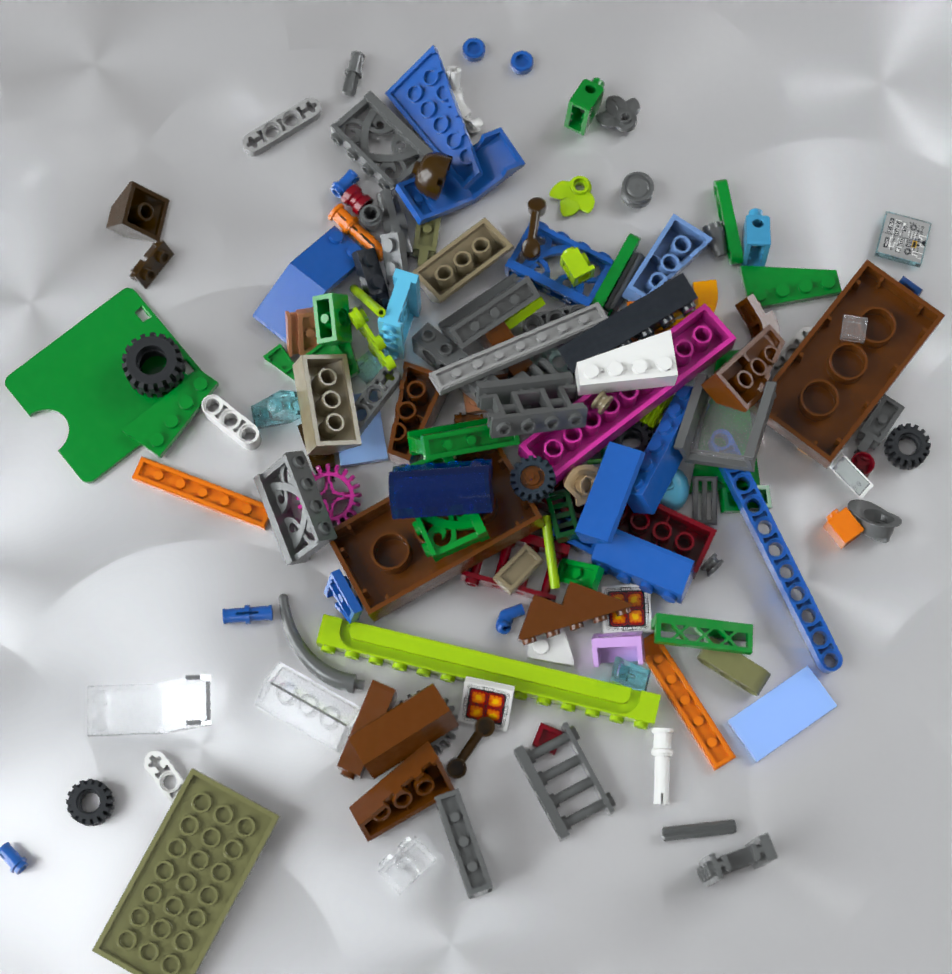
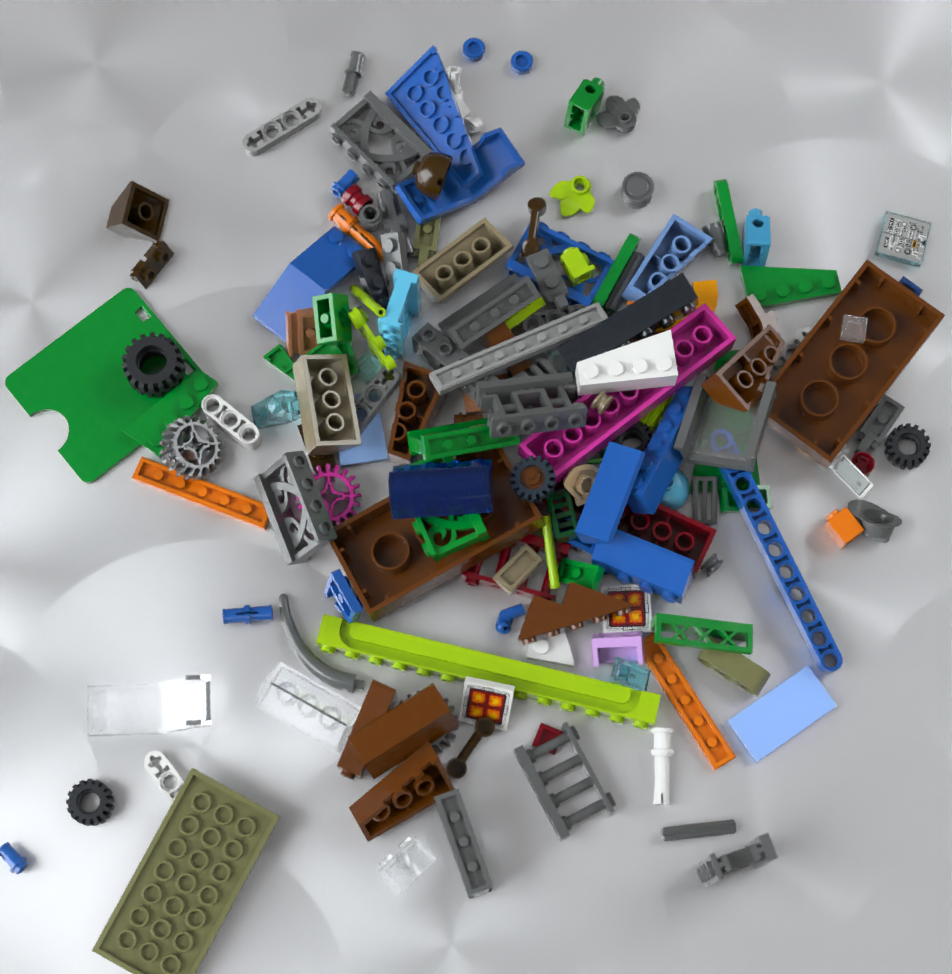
none -> dark grey gear [159,416,224,480]
none -> dark grey hinge [526,248,569,313]

